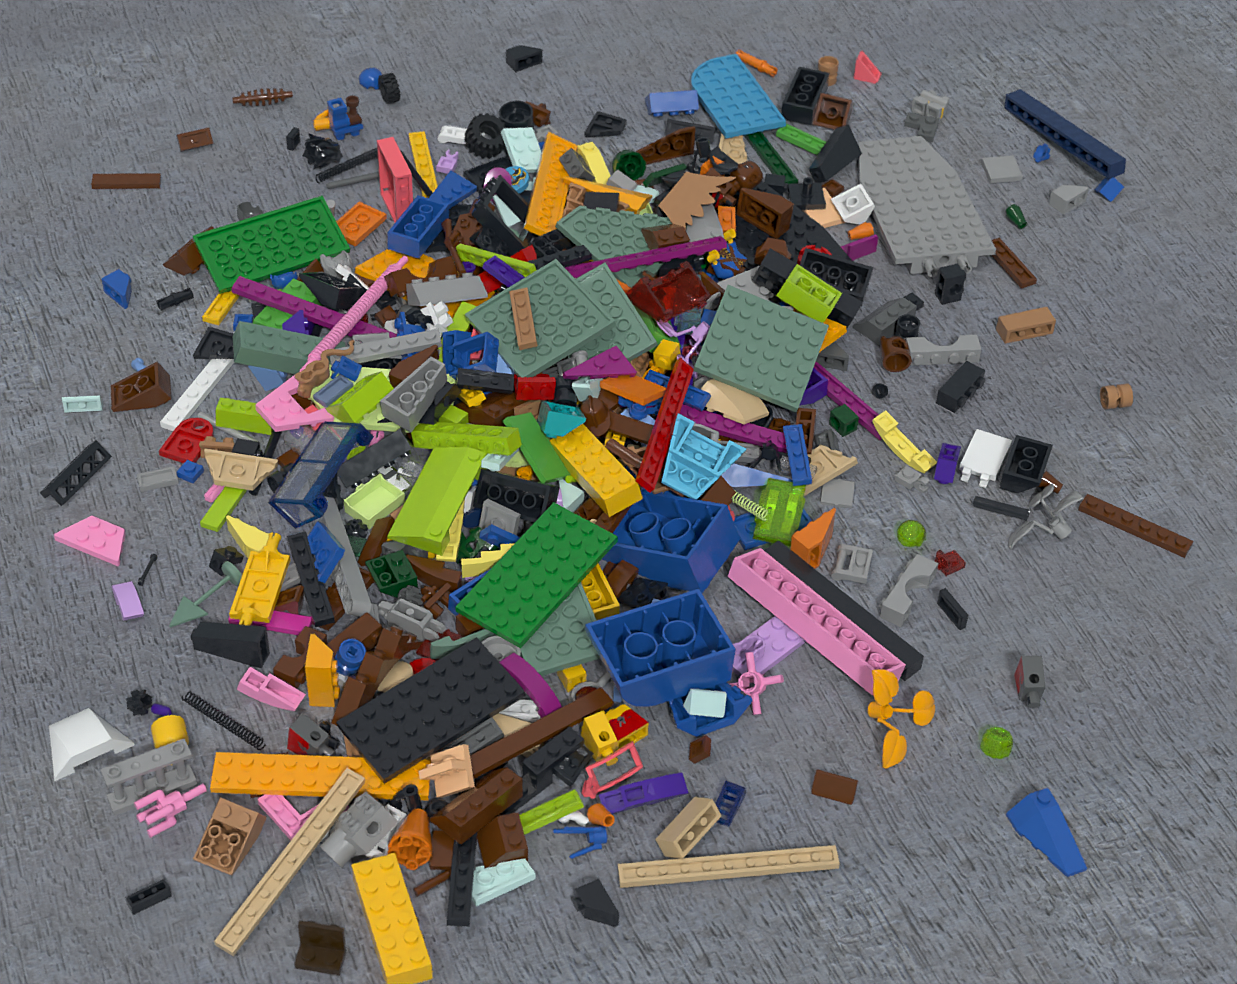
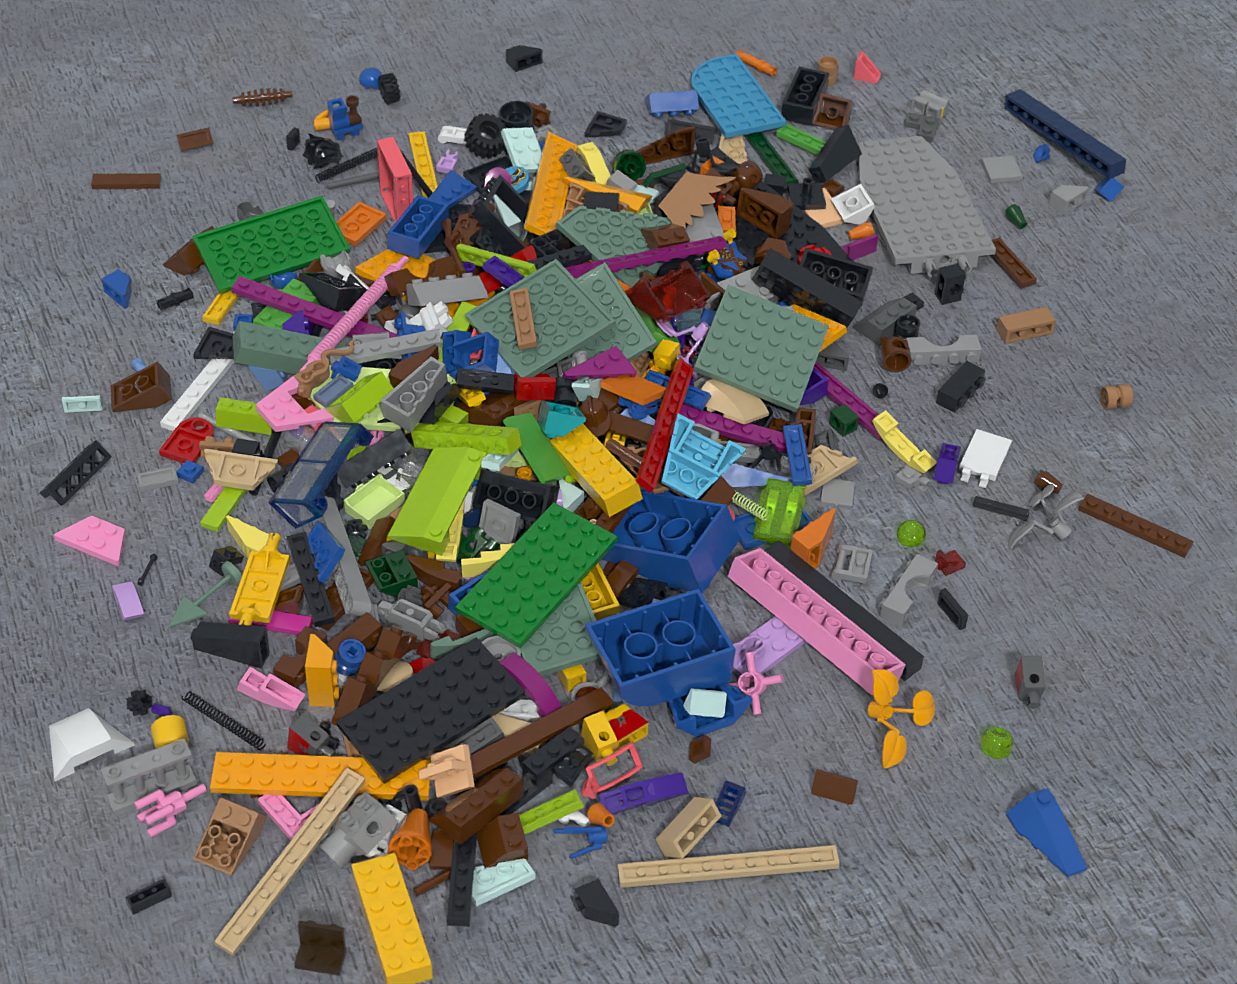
black piece [405,308,434,329] -> none
blue plate [479,524,521,547] -> none
lime slope [776,264,842,323] -> none
black slope [1000,435,1053,493] -> none

